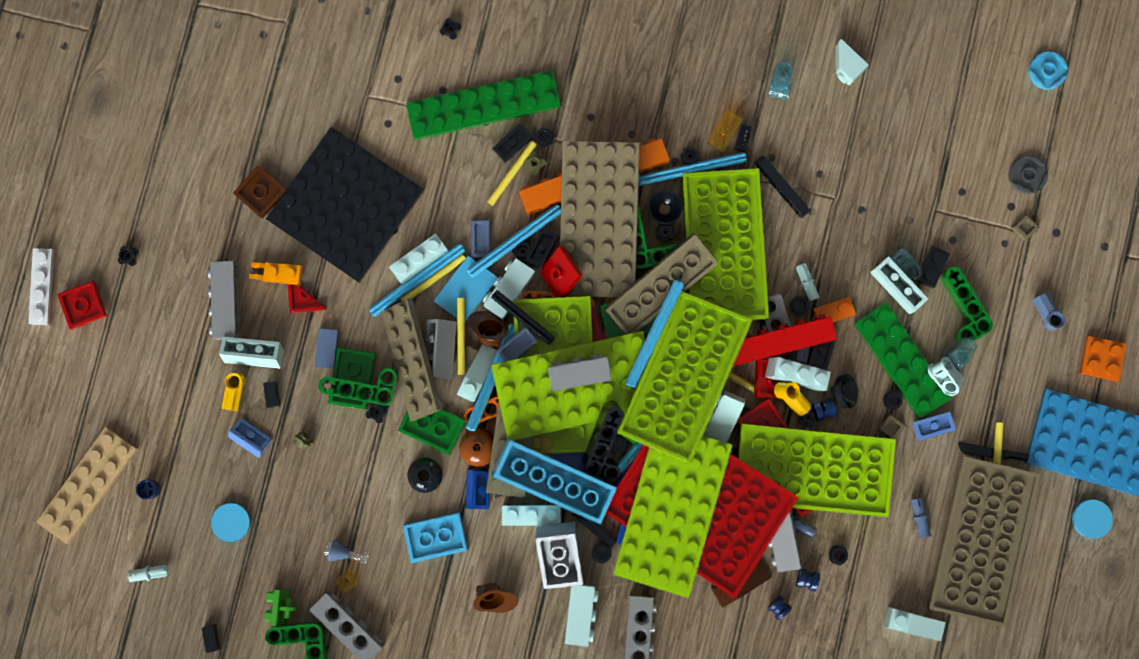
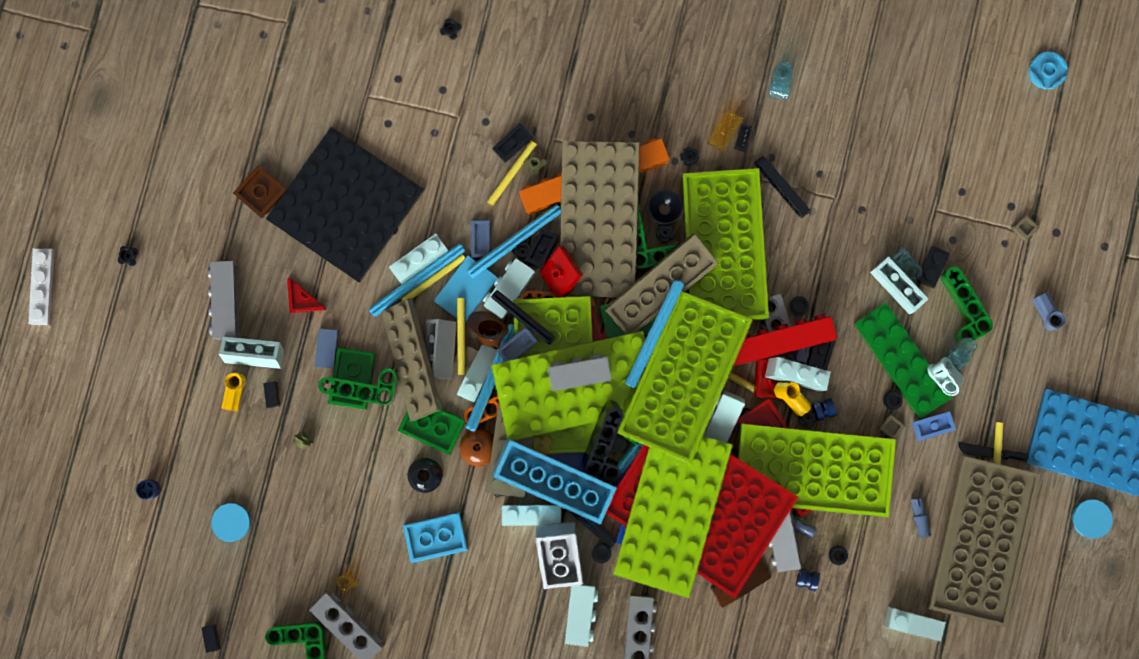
tan plate [36,427,138,544] -> none
red plate [57,280,107,330] -> none
light aqua axle [128,565,169,582] -> none
medium blue slope [228,418,272,458] -> none
light orange hinge [249,262,303,285] -> none
bright green hips [264,589,297,626] -> none
piece [324,539,369,566] -> none
black plate [366,403,388,423] -> none
green plate [406,70,561,141] -> none
blue slope [465,470,490,509] -> none
reddish brown piece [473,583,519,613] -> none
black plate [535,128,554,147] -> none
medium azure axle [639,152,747,186] -> none
dark blue wheel [767,596,792,620] -> none
light aqua axle [796,263,820,302] -> none
orange plate [812,297,856,322] -> none
black piece [831,373,858,409] -> none
light aqua slope [835,39,868,86] -> none
dark grey tile [1008,156,1048,194] -> none
orange plate [1079,336,1126,382] -> none

